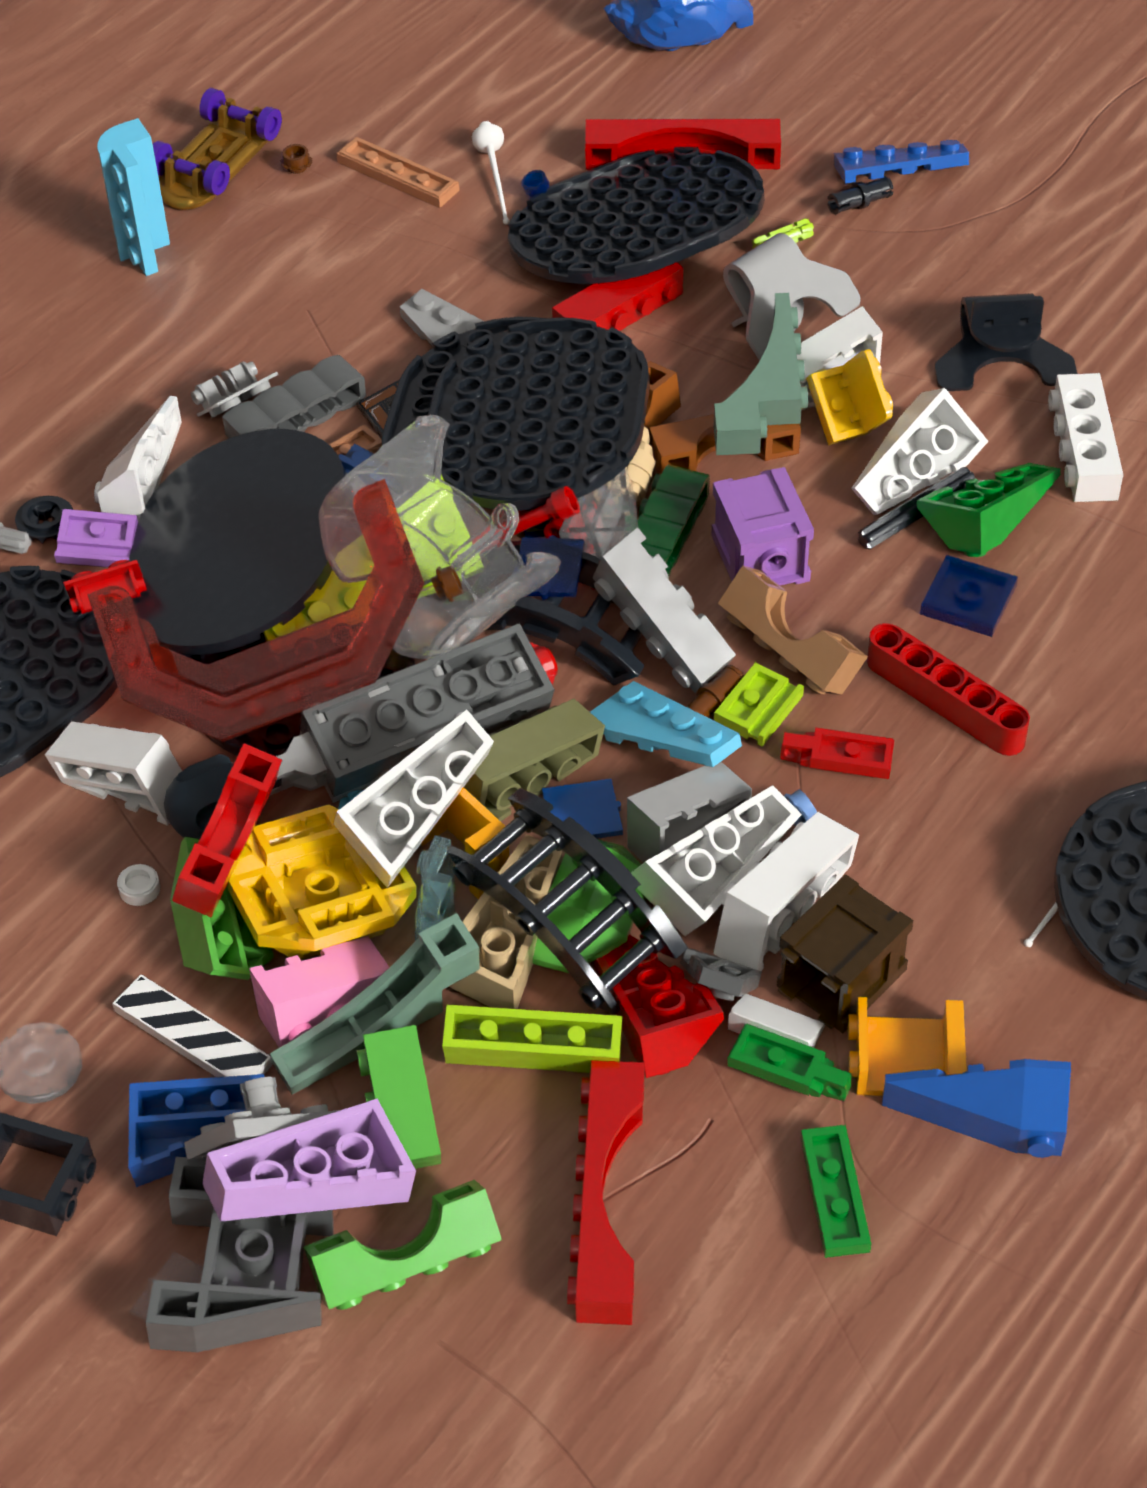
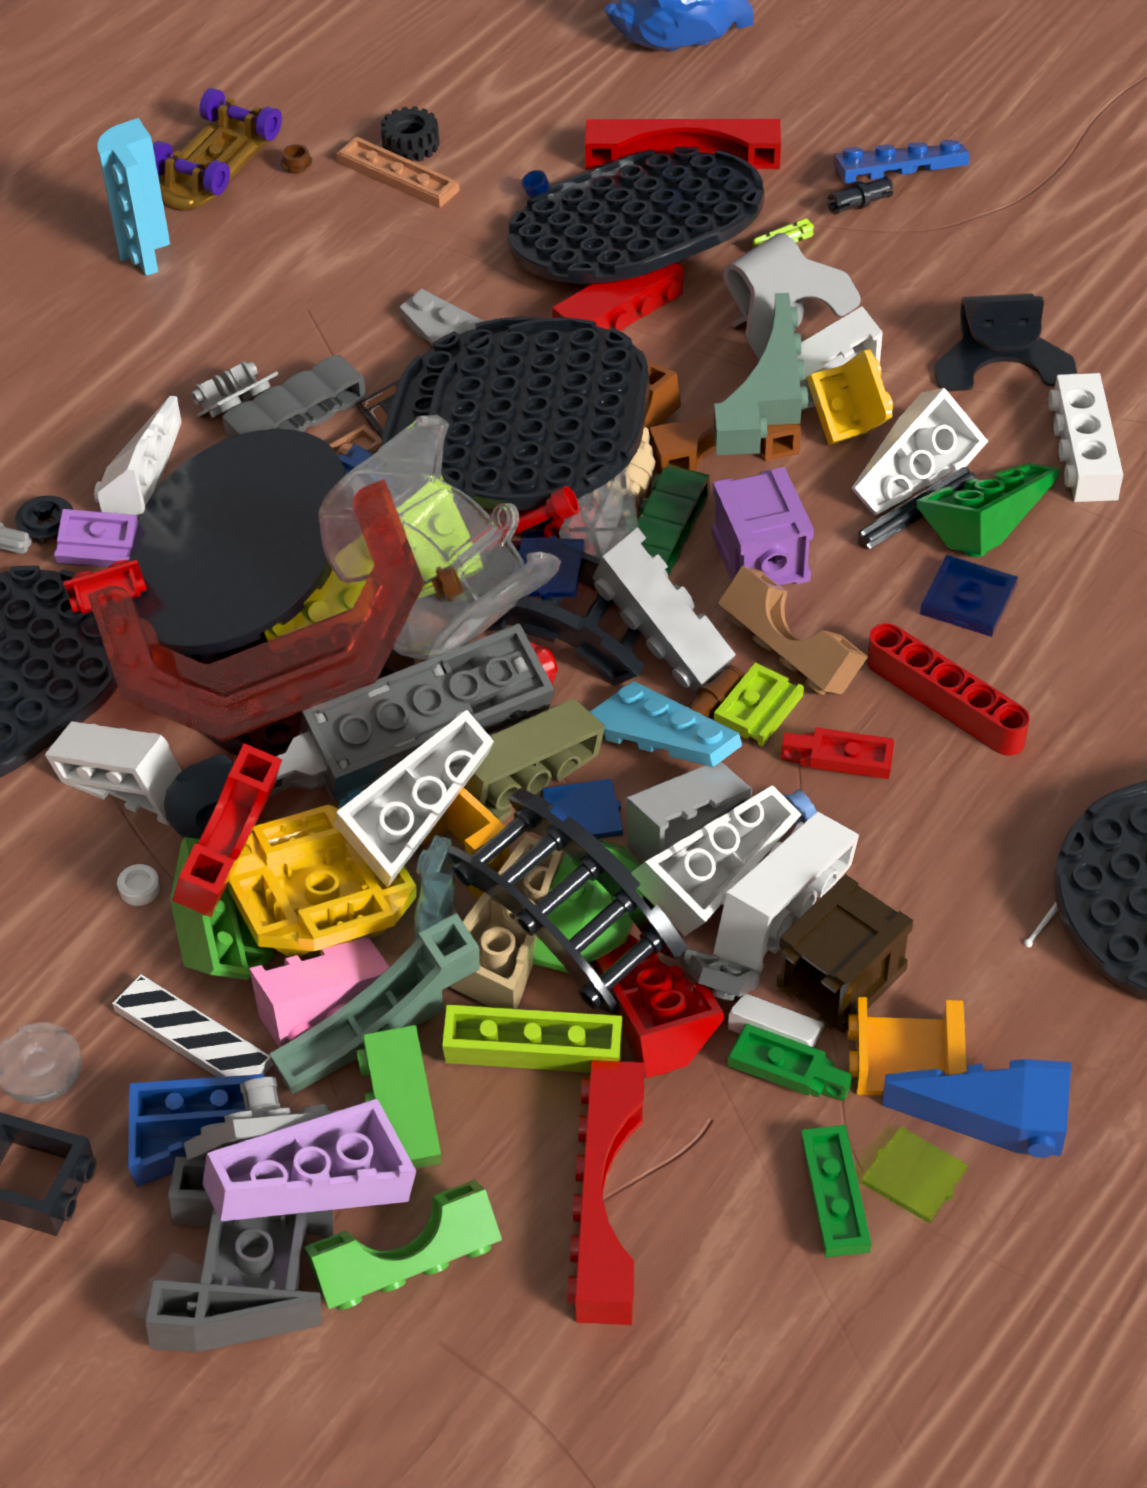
white sword [472,121,510,225] -> none
none -> black tyre [381,106,439,162]
none -> clear neon green piece [861,1126,968,1224]

